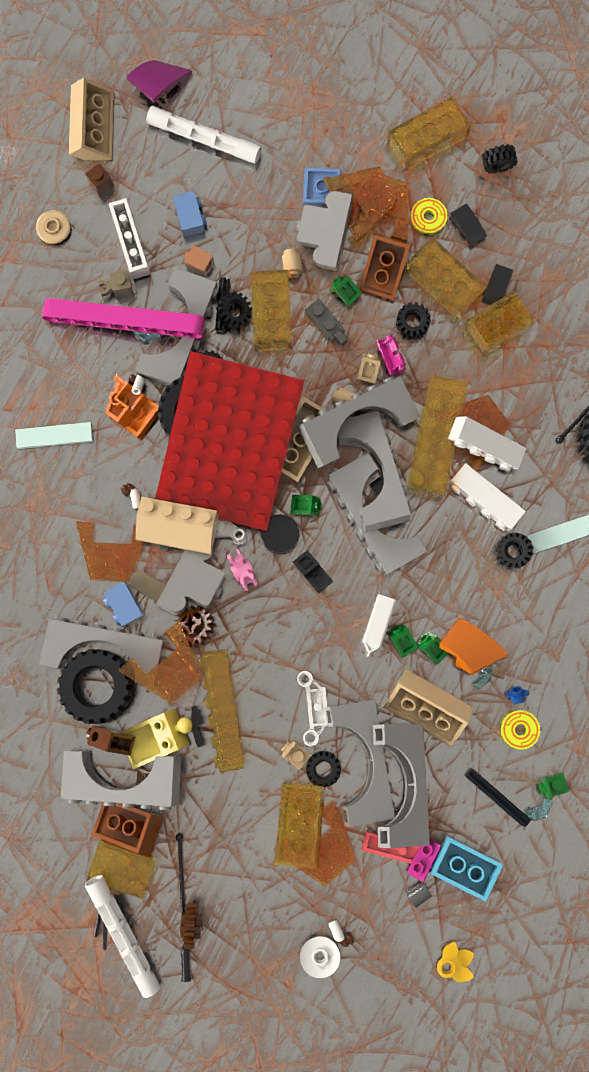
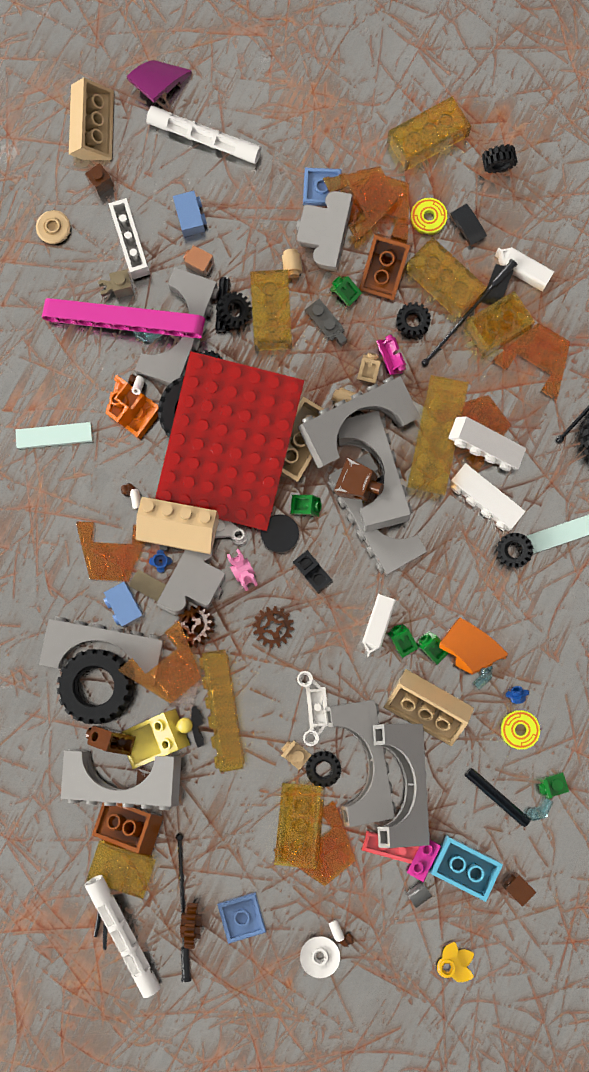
none -> blue plate [149,550,172,573]
none -> medium blue tile [217,892,267,944]
none -> reddish brown gear [252,606,294,648]
none -> reddish brown torso [334,457,384,501]
none -> black piece [421,259,518,366]
none -> clear orange wing [493,323,570,399]
none -> white piece [495,247,555,292]
none -> reddish brown brick [503,872,537,907]

